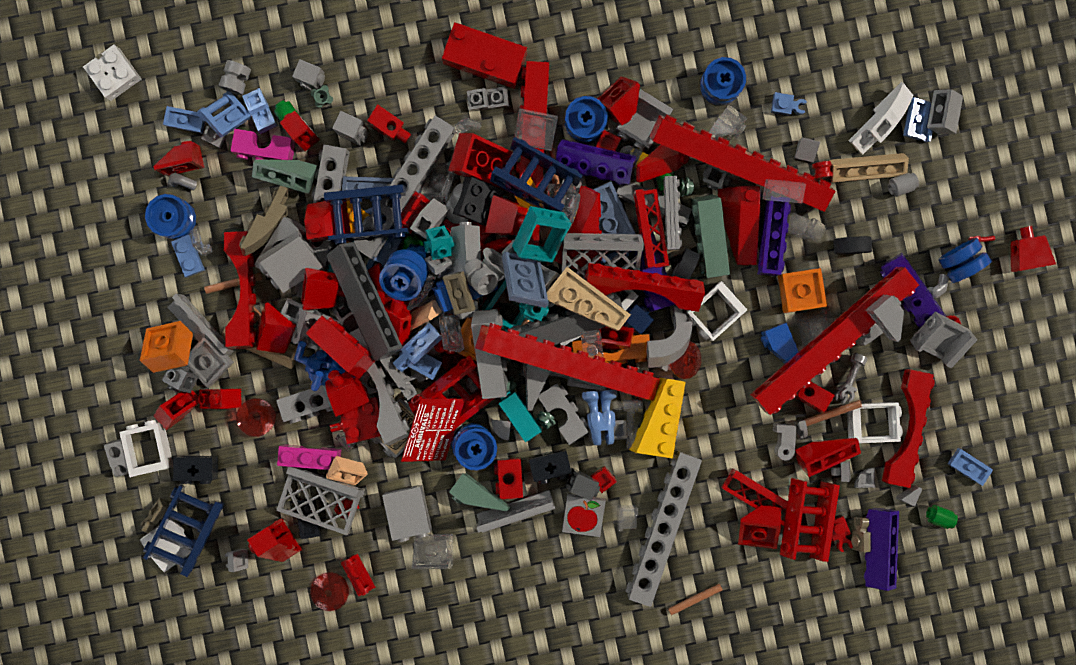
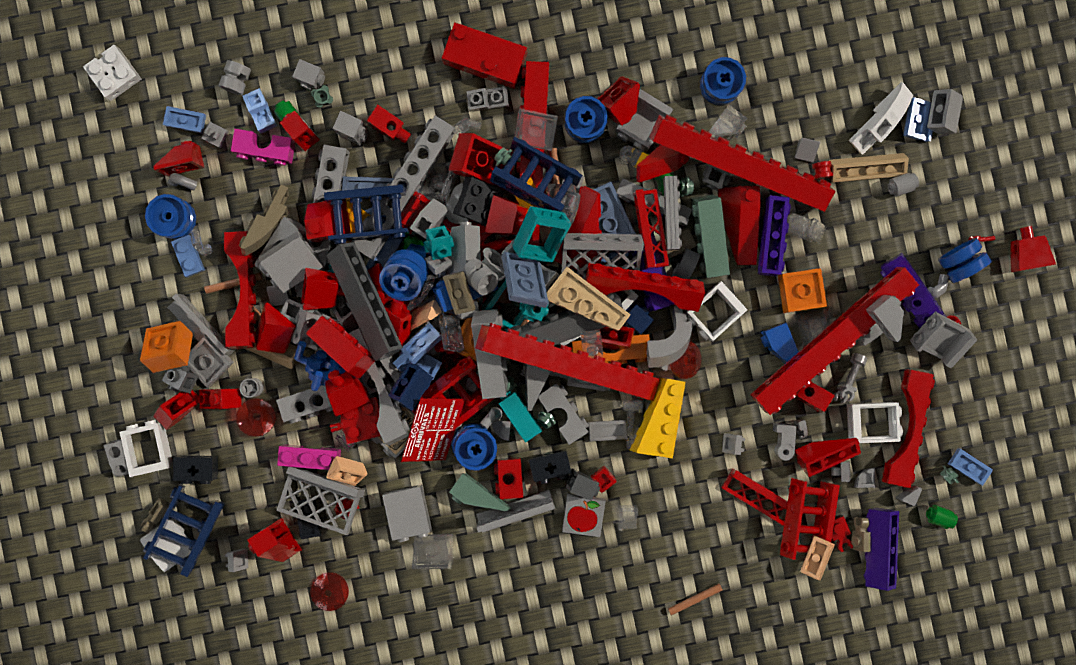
medium blue plate [198,91,252,138] -> none
sand green slope [252,160,317,194] -> none
red hinge [341,553,376,596] -> none
dark purple brick [556,139,637,185] -> none
medium blue piece [582,390,618,446] -> none
red tile [596,130,621,151] -> none
light grey brick [626,451,702,607] -> none
red slope [738,505,781,549] -> none
clear plate [763,179,806,203] -> none
medium blue plate [771,92,807,116] -> none
nougat bar [804,400,862,426] -> none
black tyre [833,236,872,254] -> none
none -> light grey wheel [240,378,264,398]
none -> light grey slope [266,286,290,306]
none -> dark blue brick [388,362,433,411]
none -> light grey arm [480,408,502,429]
none -> sand green plate [494,147,512,166]
none -> light grey tile [722,433,745,455]
none -> light nougat slope [800,536,835,580]
none -> sand green plate [940,466,959,484]

